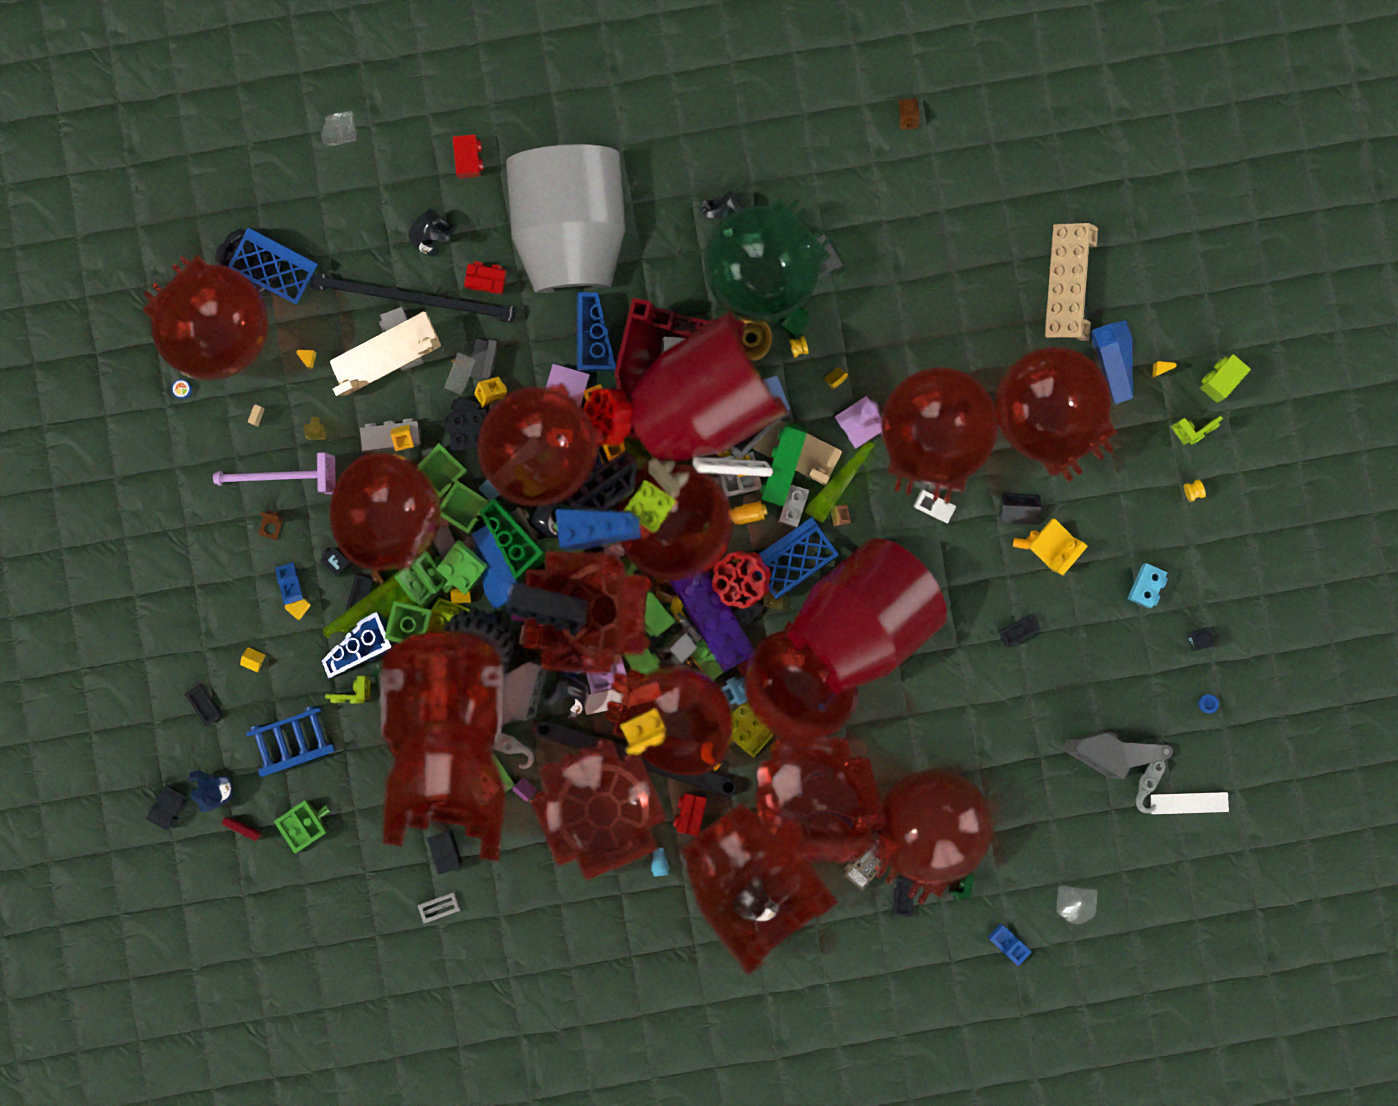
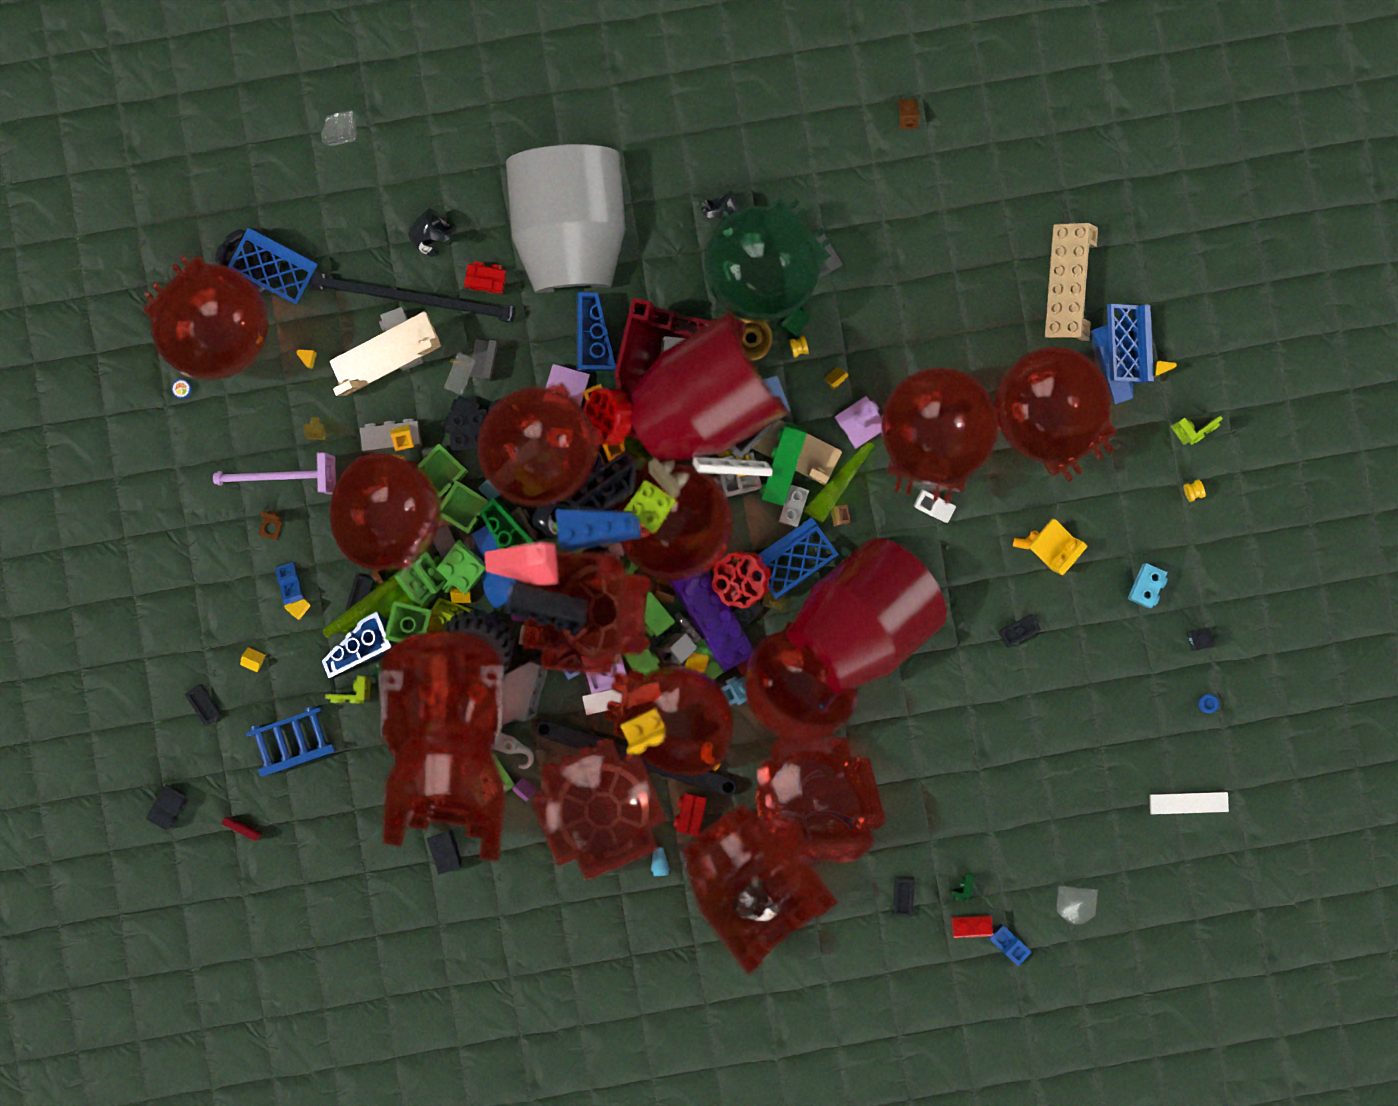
dark blue piece [189,771,233,812] -> none
tan tile [248,405,265,427] -> none
bright green plate [274,800,331,853] -> none
black brick [320,547,353,577] -> none
light grey tile [417,892,461,923] -> none
red brick [453,135,484,178] -> none
yellow brick [475,377,507,408] -> none
black piece [543,672,589,720] -> none
yellow arm [670,594,686,623] -> none
lime bracket [721,701,778,758] -> none
yellow head [731,501,768,526] -> none
brick [844,830,899,890] -> none
clear red windscreen [872,768,993,905] -> none
black panel [1000,493,1042,525] -> none
dark grey slope [1062,731,1173,813] -> none
lime brick [1200,354,1251,402] -> none
none -> coral wedge [485,543,558,585]
none -> yellow slope [684,652,709,673]
none -> red brick [951,914,993,938]
none -> blue fence [1107,304,1154,384]

